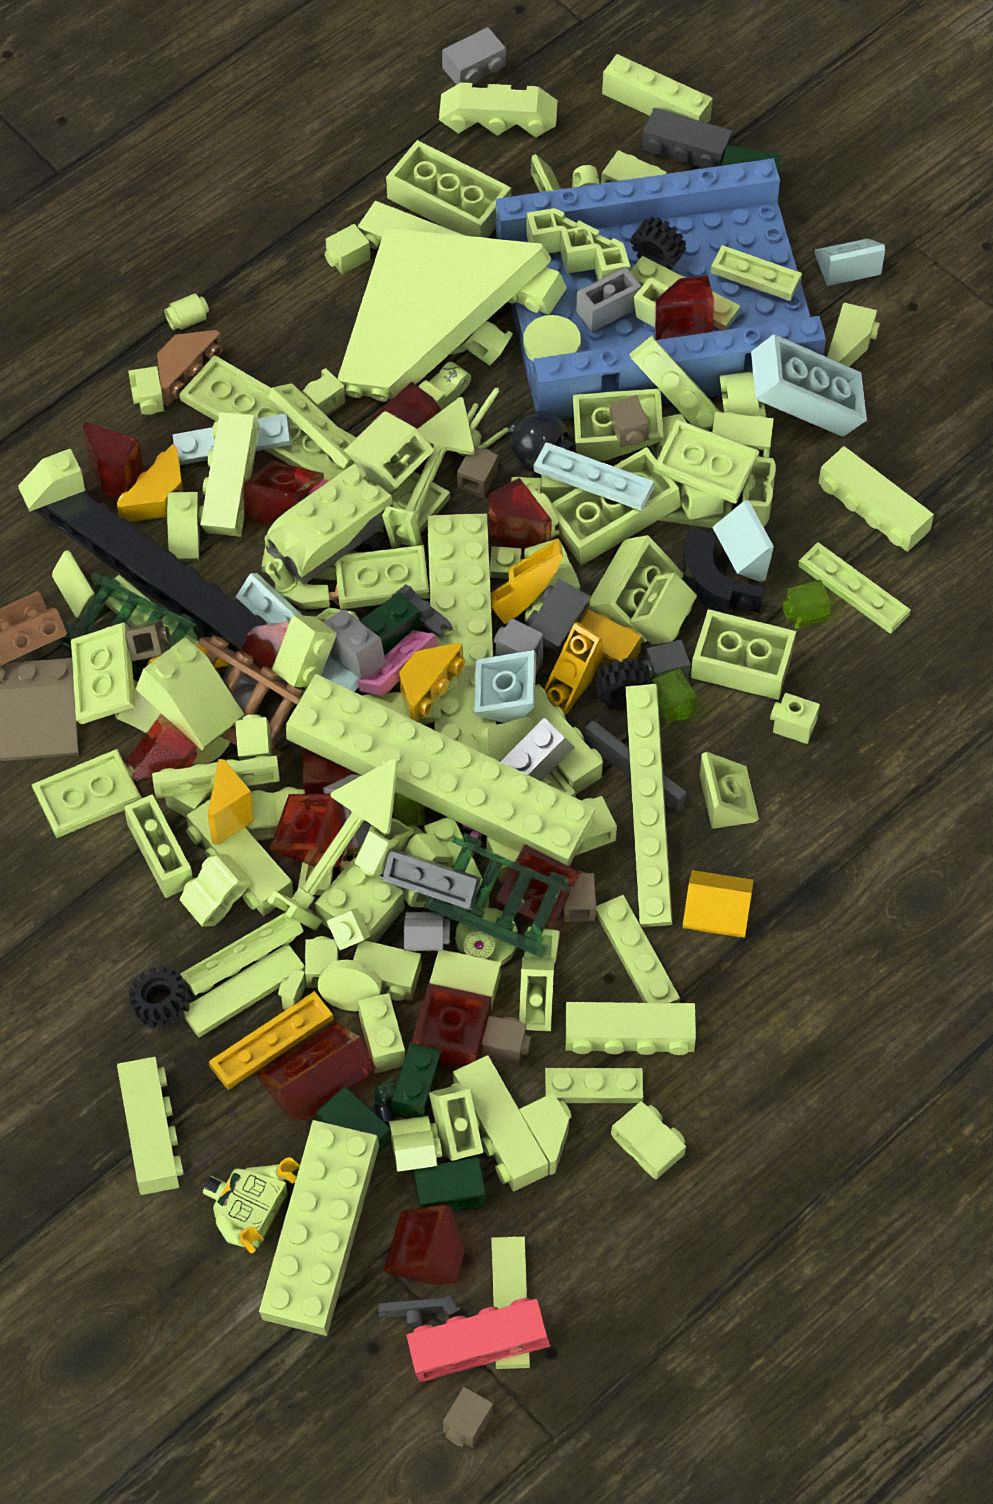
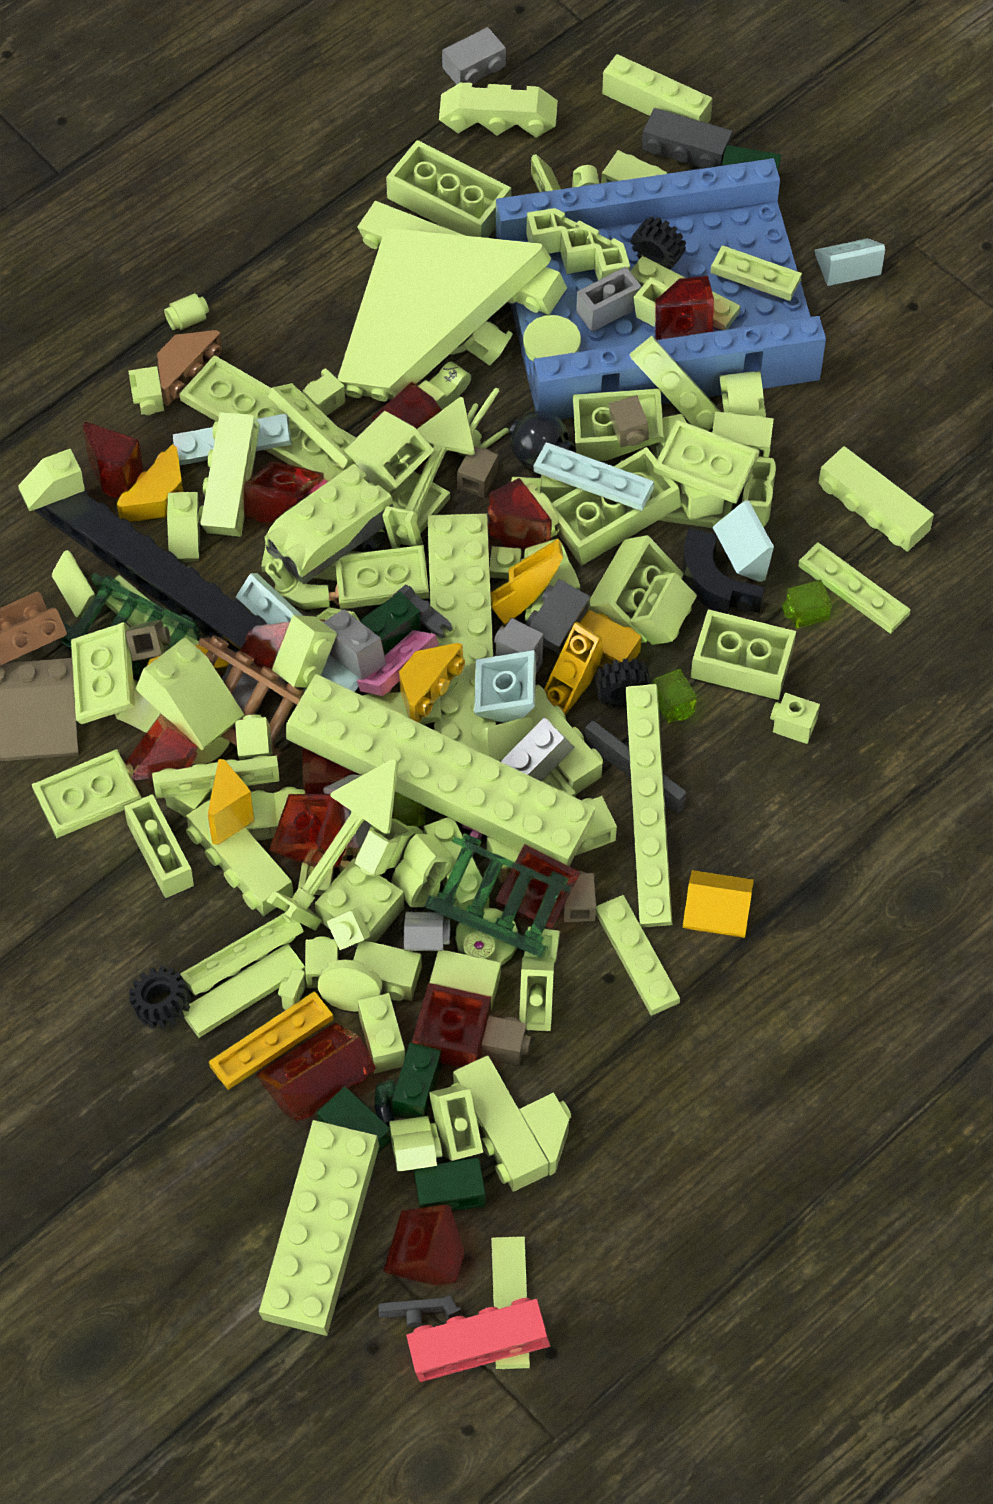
yellowish green brick [117,1057,184,1195] -> none
yellowish green brick [180,854,251,926] -> none
yellowish green torso [203,1157,300,1253] -> none
yellowish green brick [325,224,370,275] -> none
plate [382,849,481,910] -> none
dark tan brick [443,1387,493,1448] -> none
yellowish green plate [545,1068,643,1103] -> none
yellowish green brick [566,1002,696,1055] -> none
yellowish green brick [611,1101,686,1180] -> none
dark grey brick [643,640,691,688] -> none
yellowish green slope [699,752,759,829] -> none
light aqua brick [751,334,867,437] -> none
yellowish green slope [827,303,880,367] -> none

